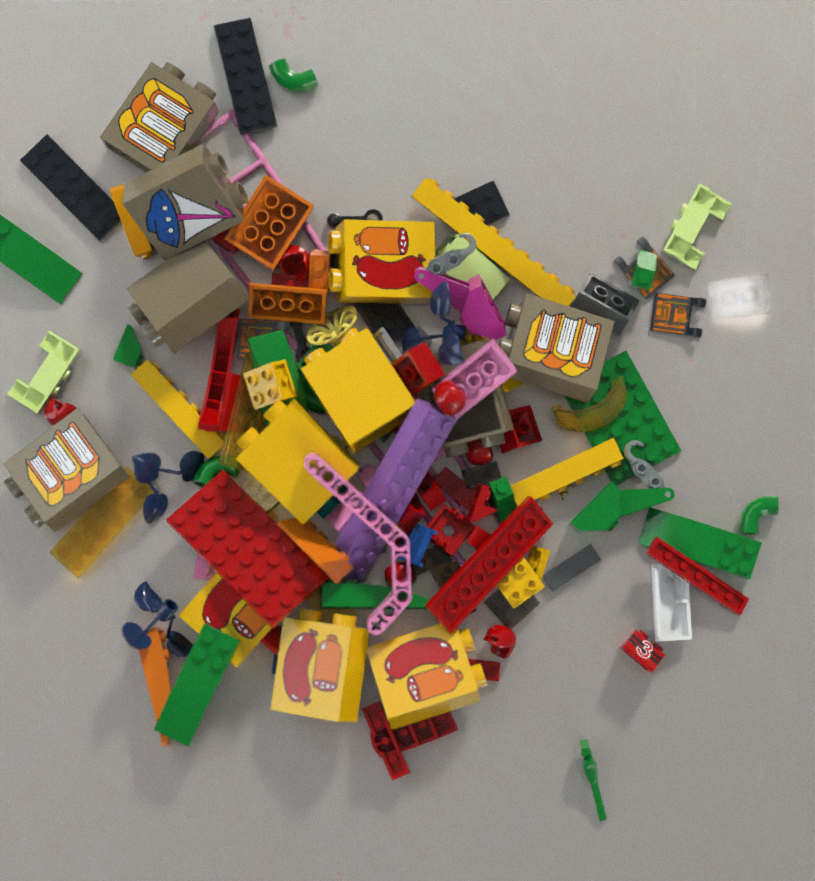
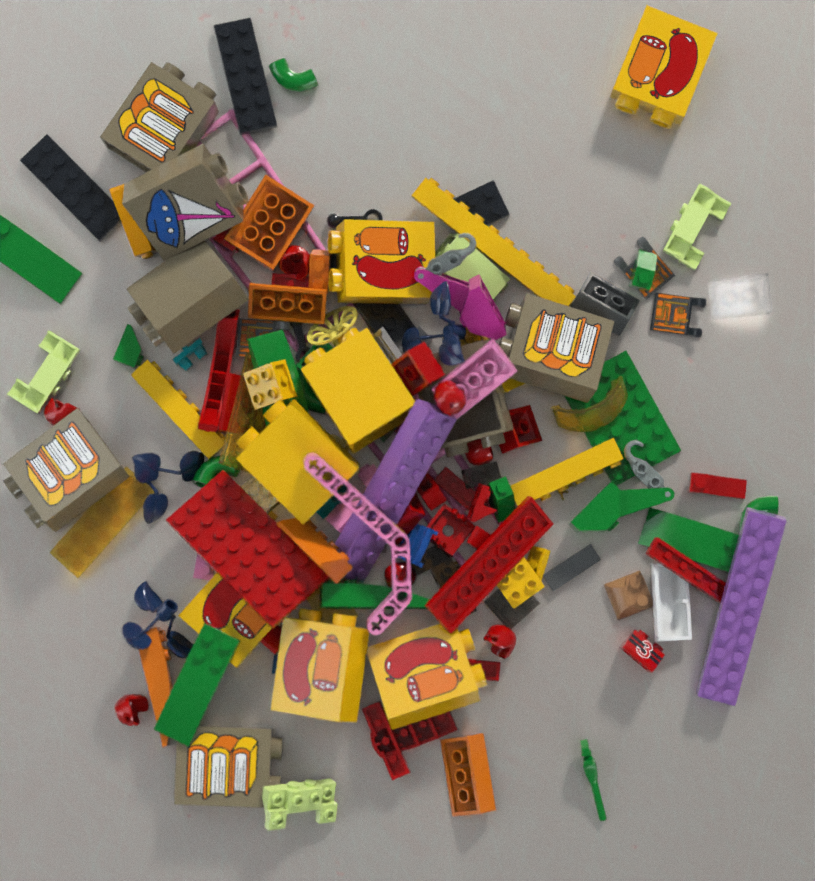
none -> red helmet [114,694,149,726]
none -> teal hips [172,338,208,371]
none -> brick [174,725,283,808]
none -> yellowish green bracket [262,778,338,831]
none -> orange slope [440,733,496,817]
none -> medium nougat slope [604,571,653,620]
none -> brick [610,5,718,128]
none -> red slope [688,472,747,499]
none -> medium lavender brick [696,507,787,706]

